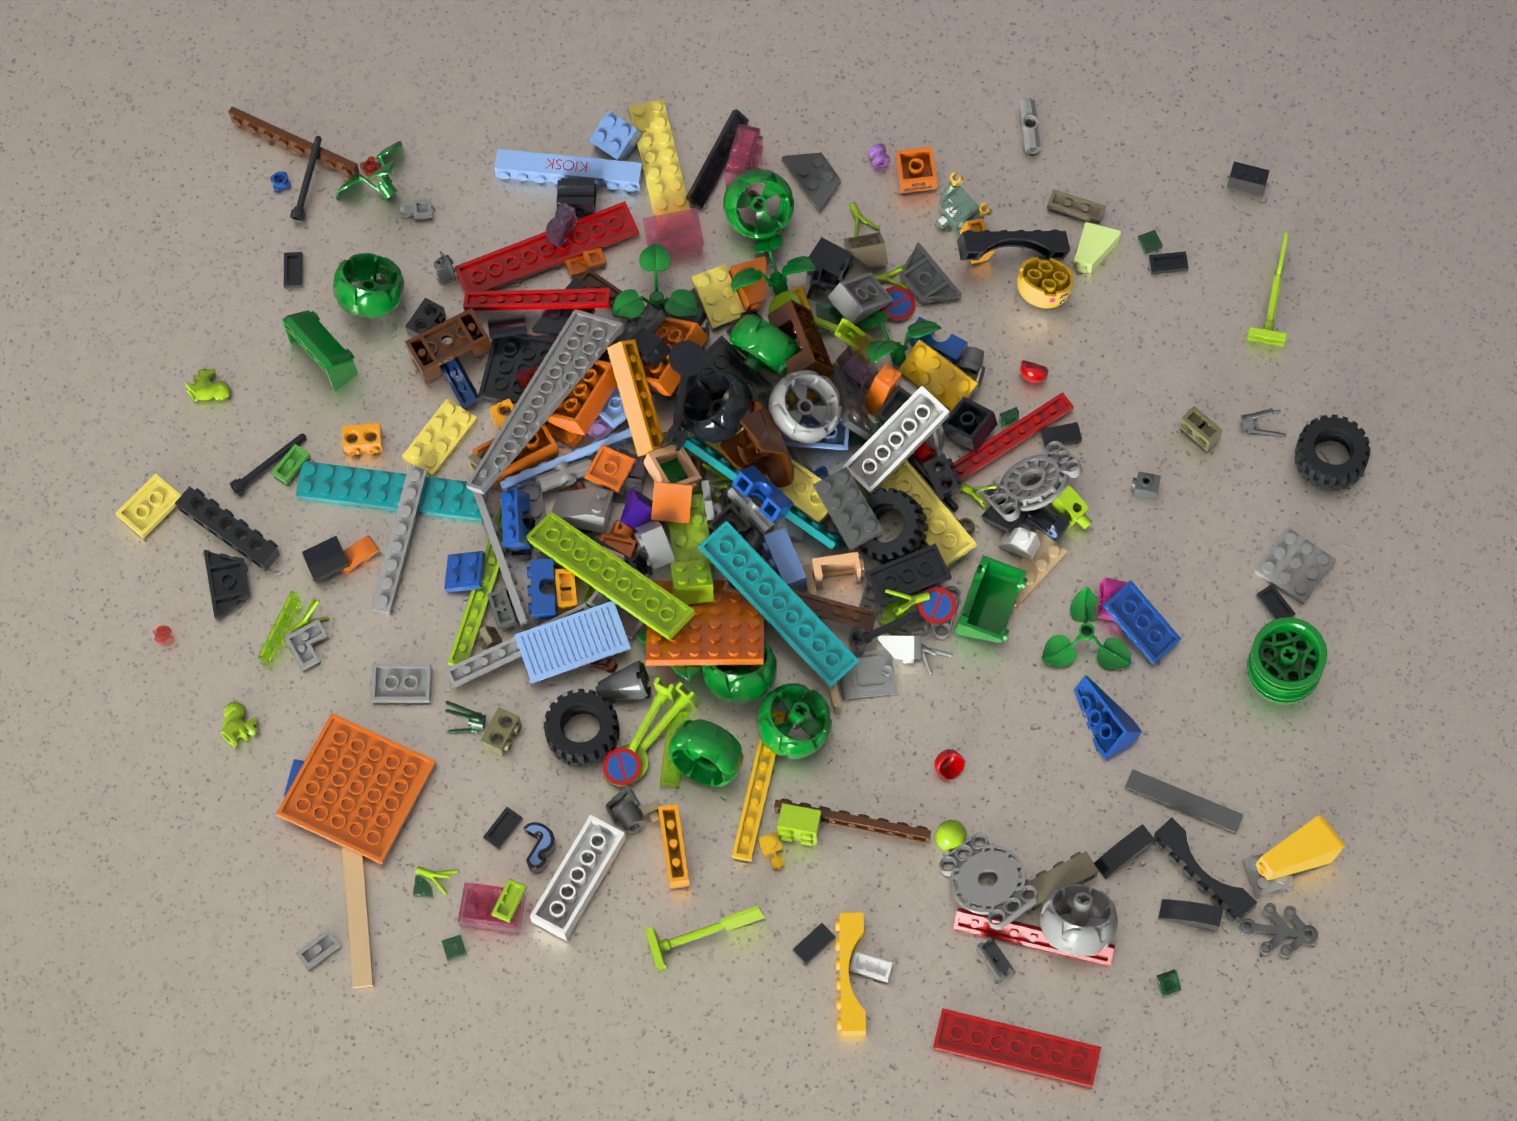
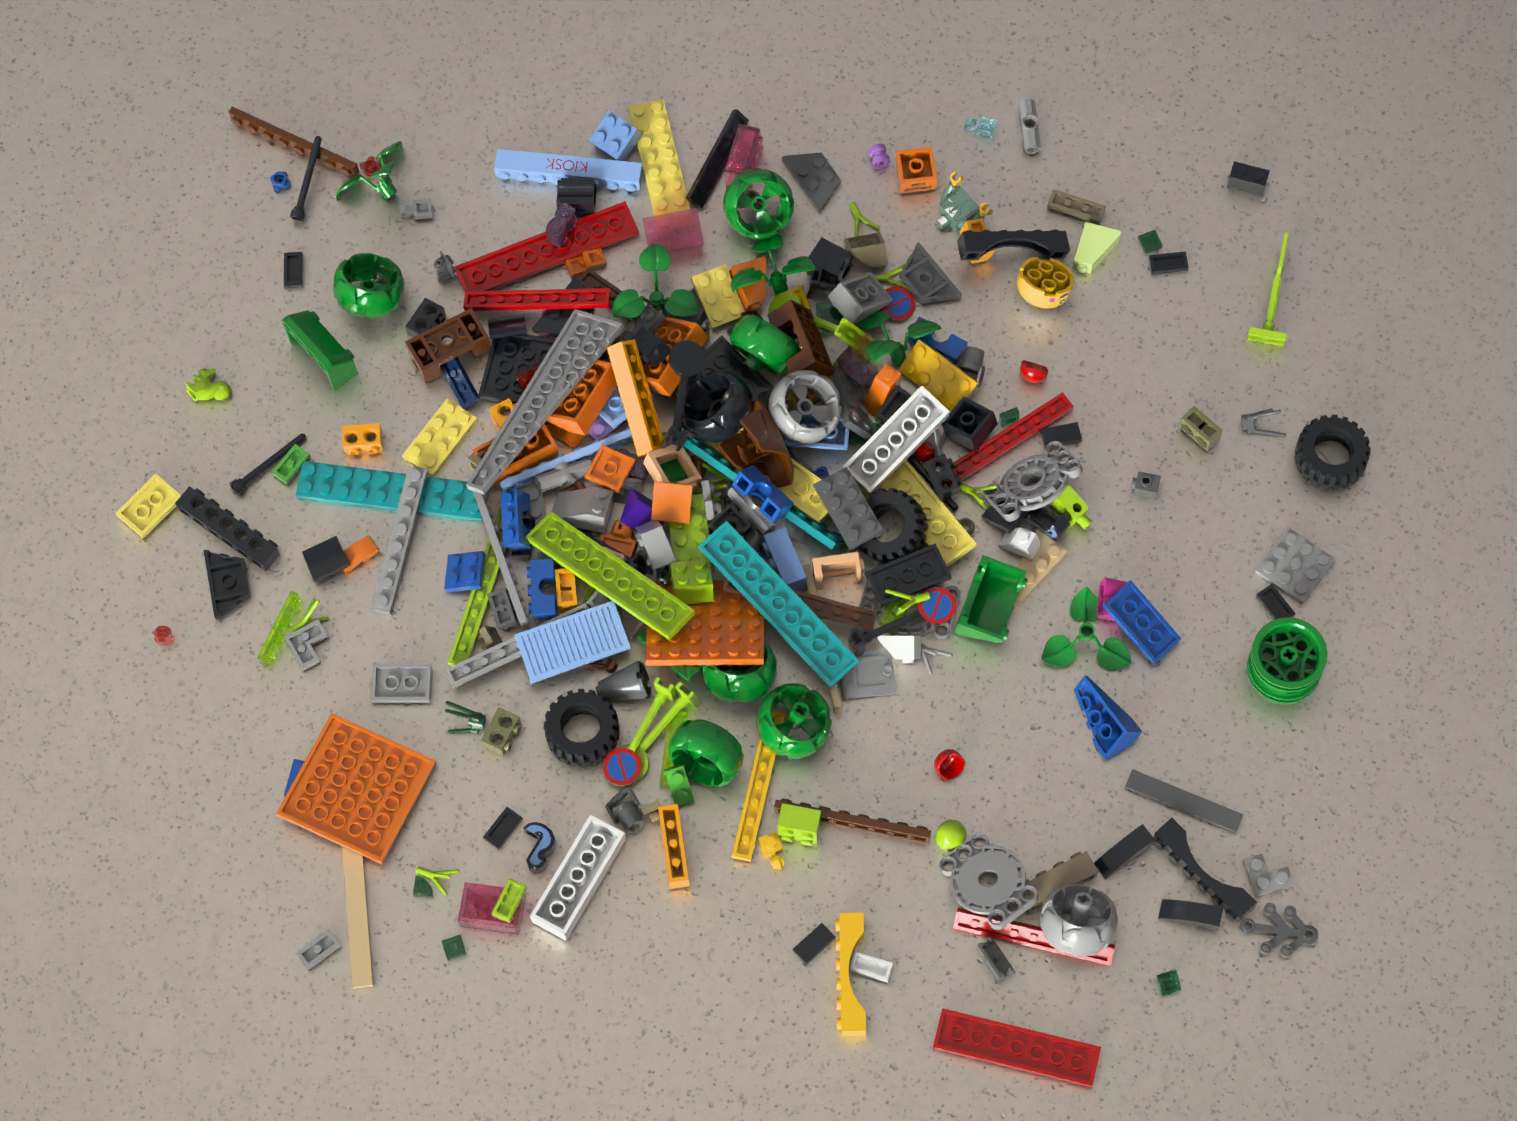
lime animal [220,701,258,748] -> none
lime piece [645,905,766,970] -> none
yellow slope [1255,814,1346,880] -> none
none -> black arm [655,565,671,584]
none -> bright green plate [664,764,694,807]
none -> clear light blue plate [964,116,998,139]

